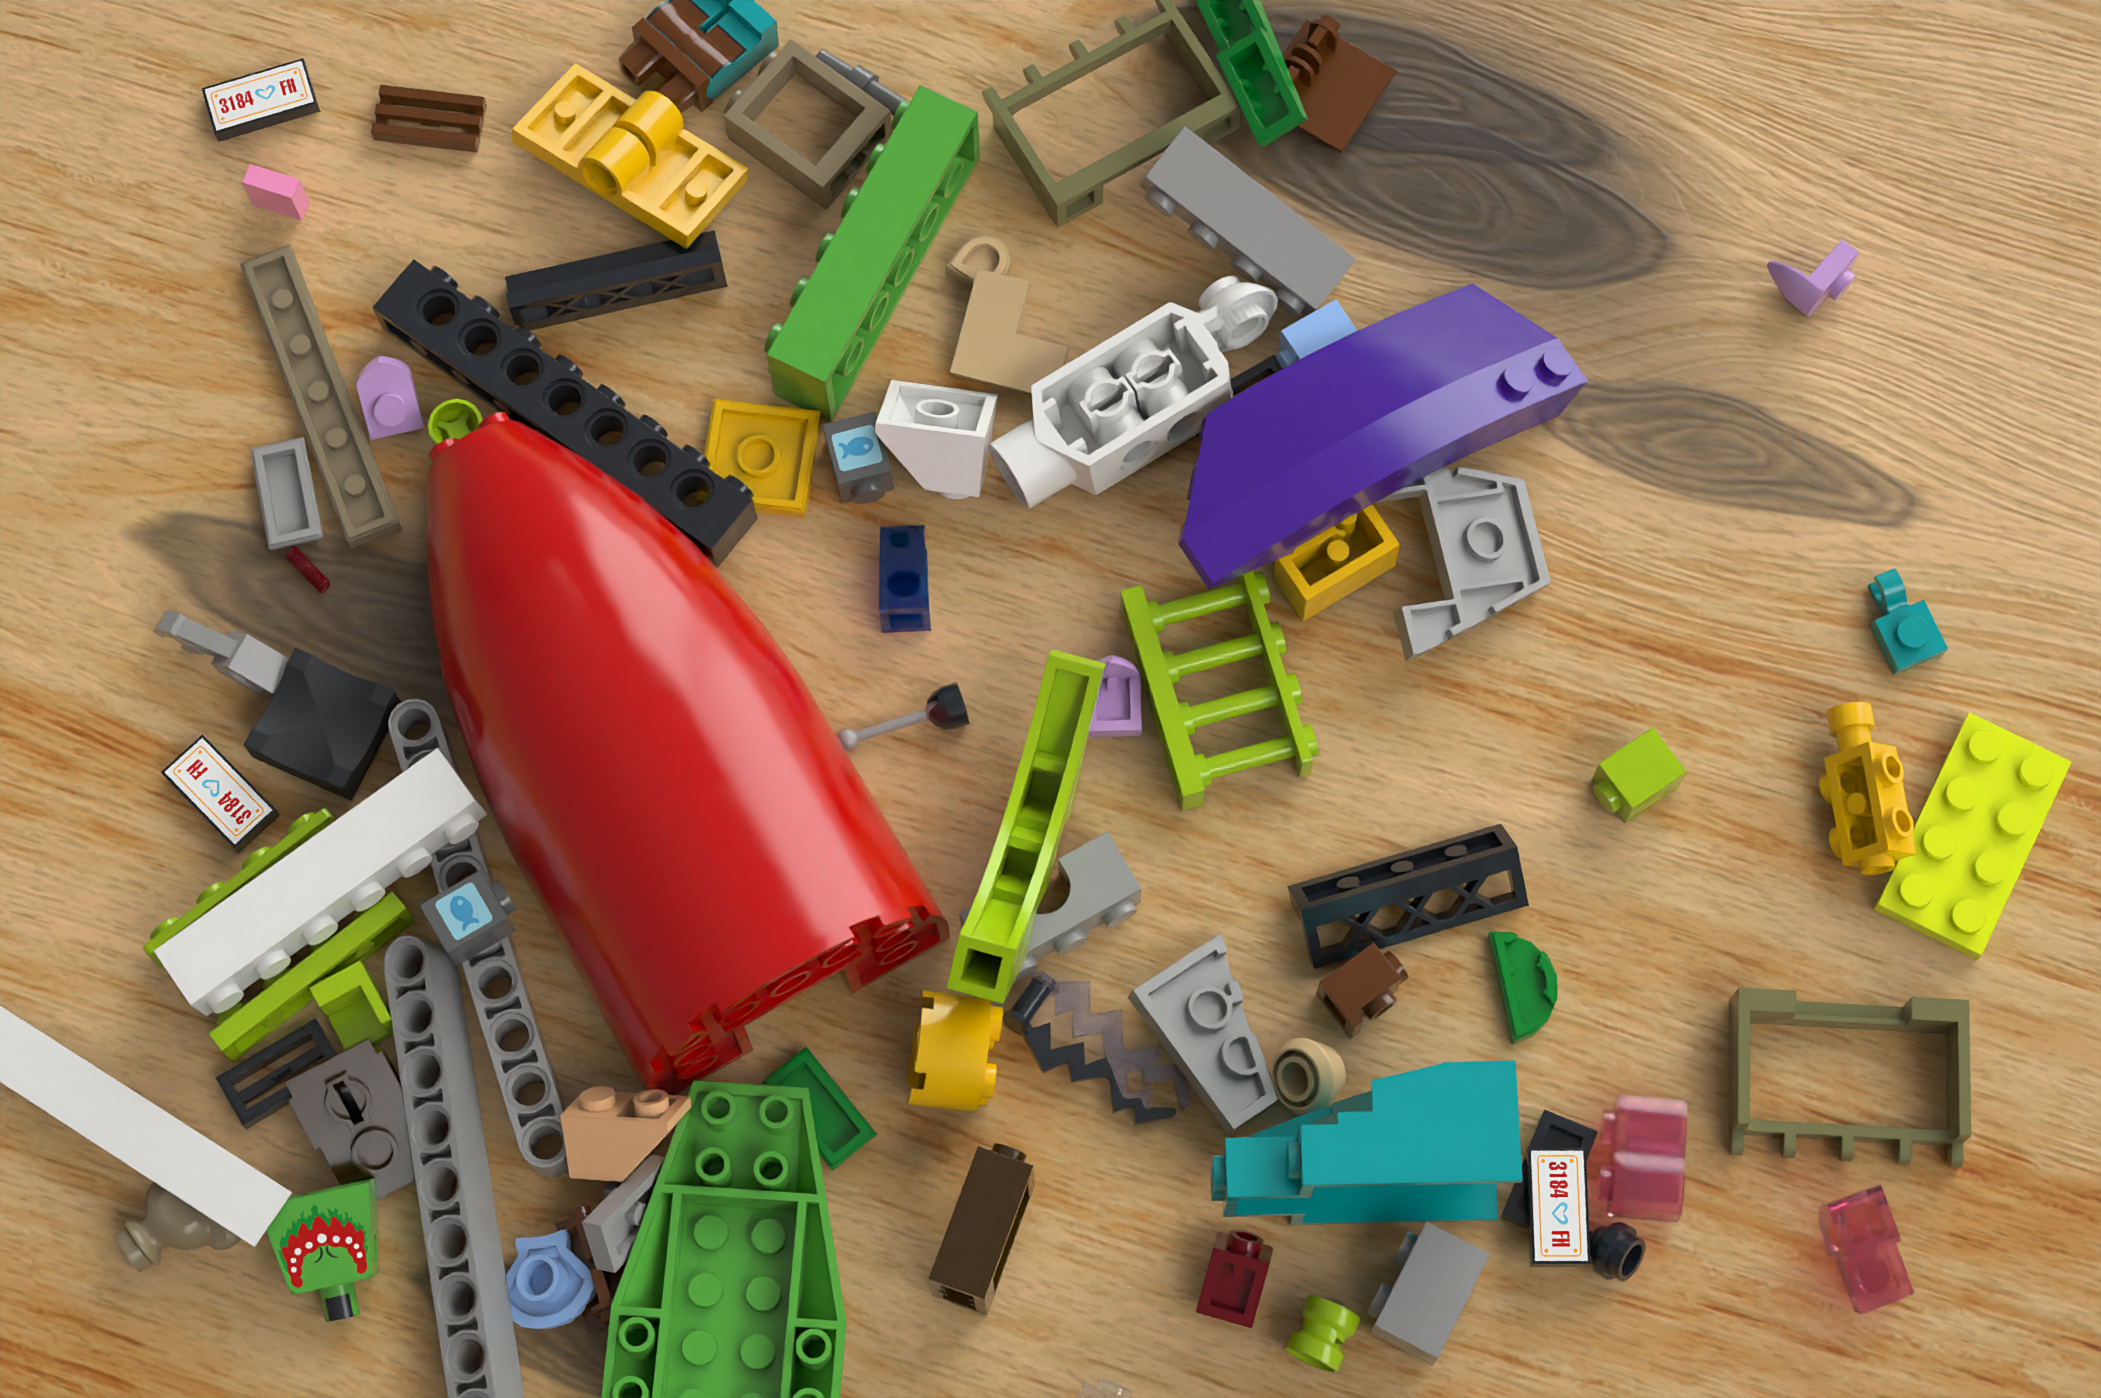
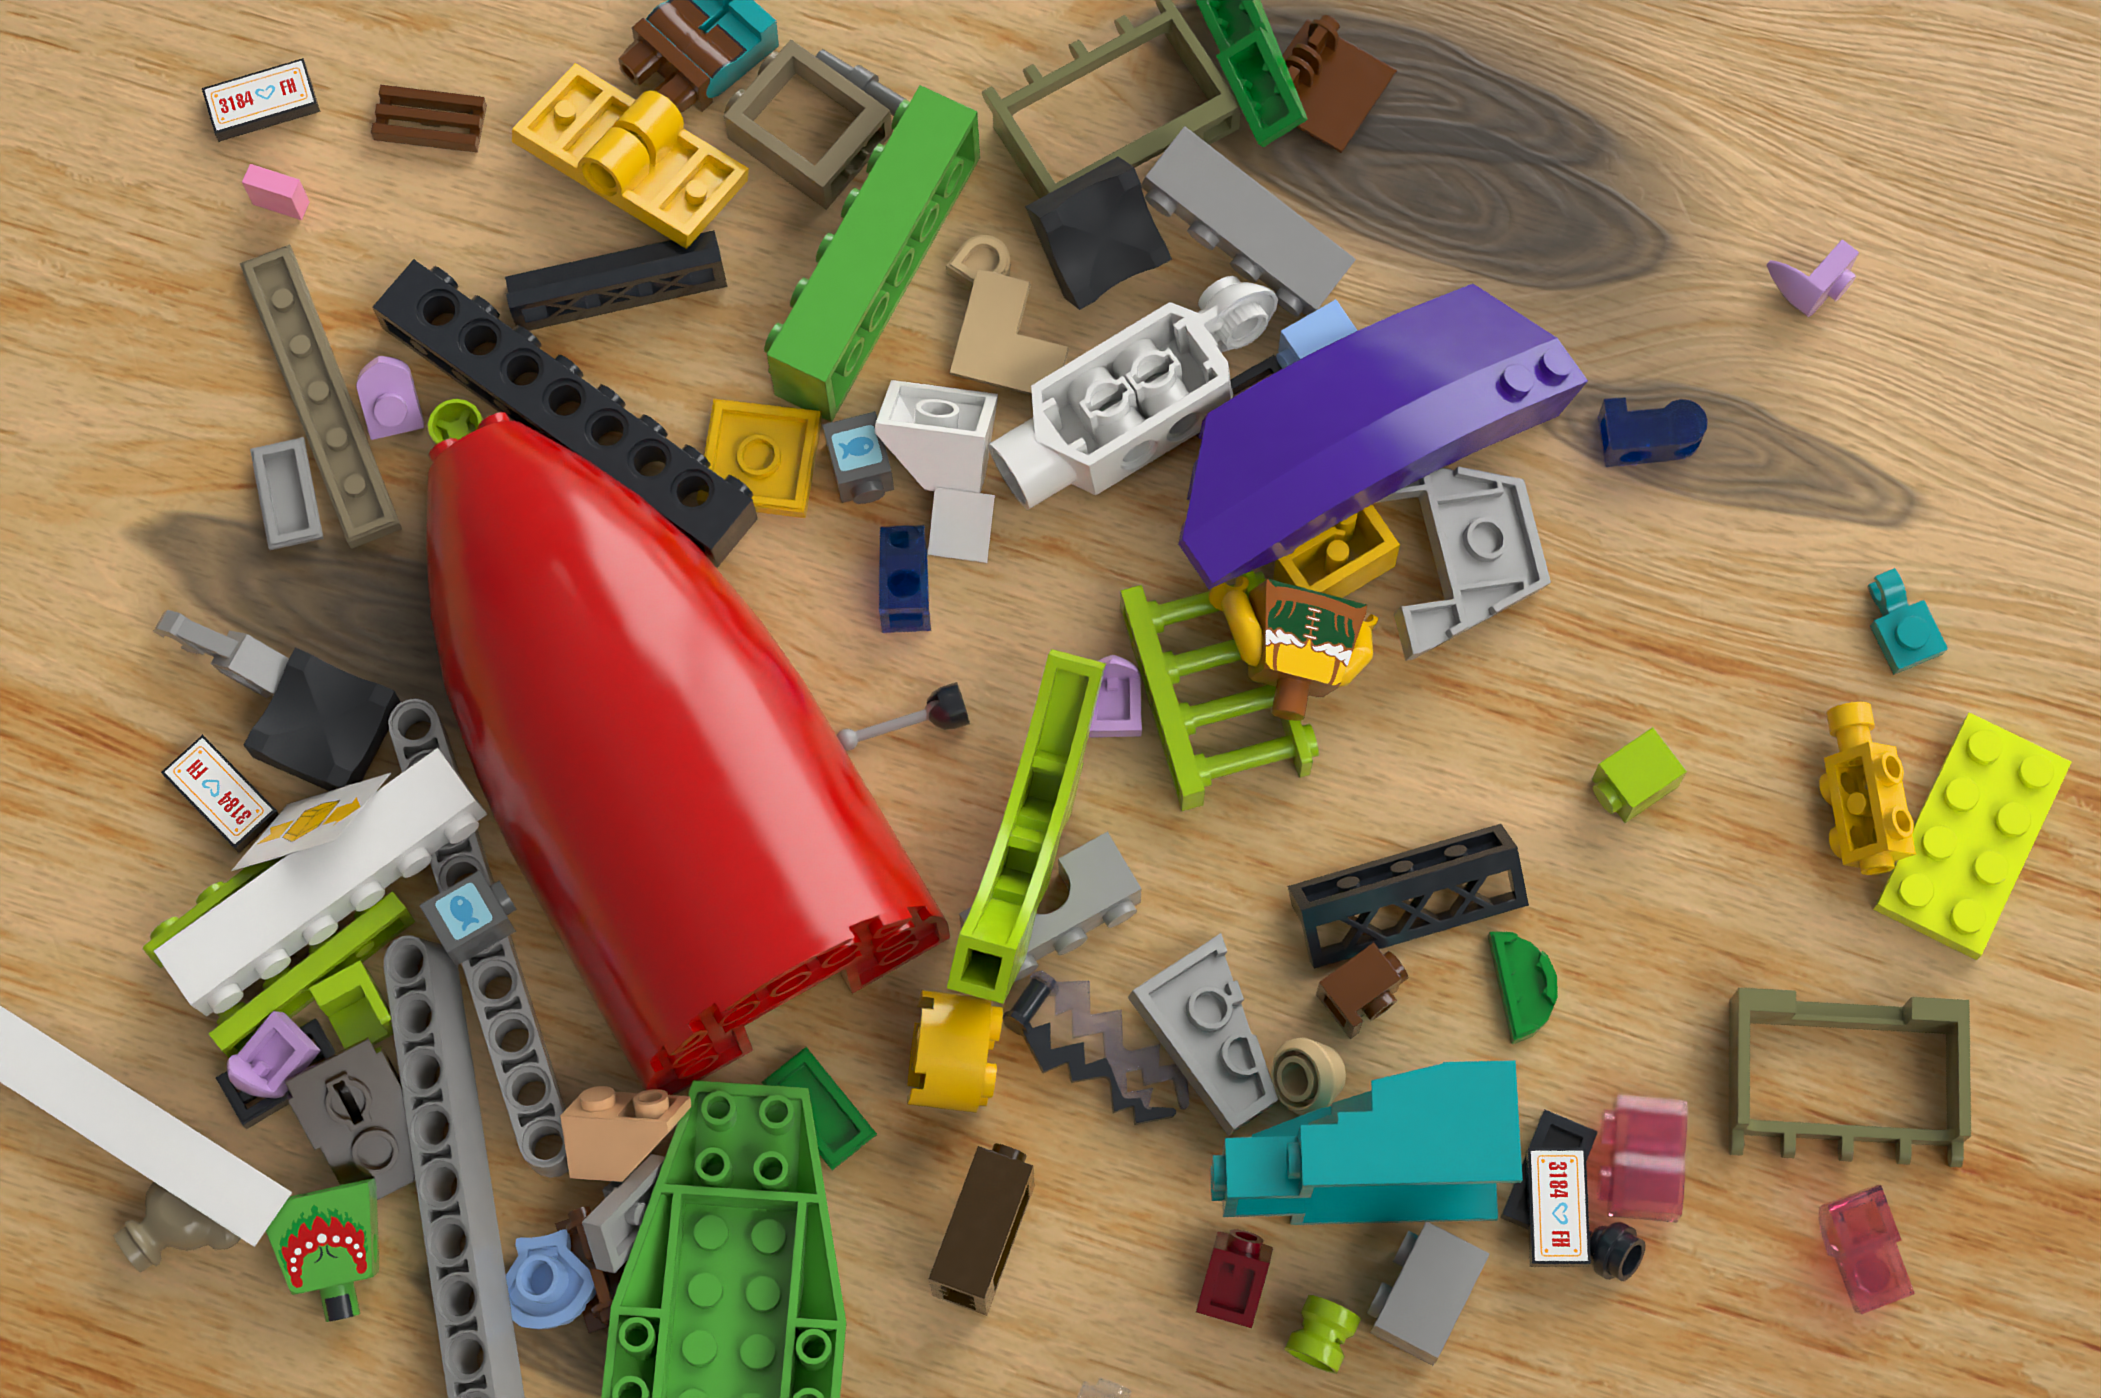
dark red leg [285,546,330,593] -> none
none -> lavender plate [227,1011,321,1099]
none -> white sticker [231,773,391,871]
none -> white sticker [928,487,995,563]
none -> black brick [1025,156,1172,310]
none -> torso [1209,576,1378,721]
none -> clear blue leg [1598,397,1708,467]

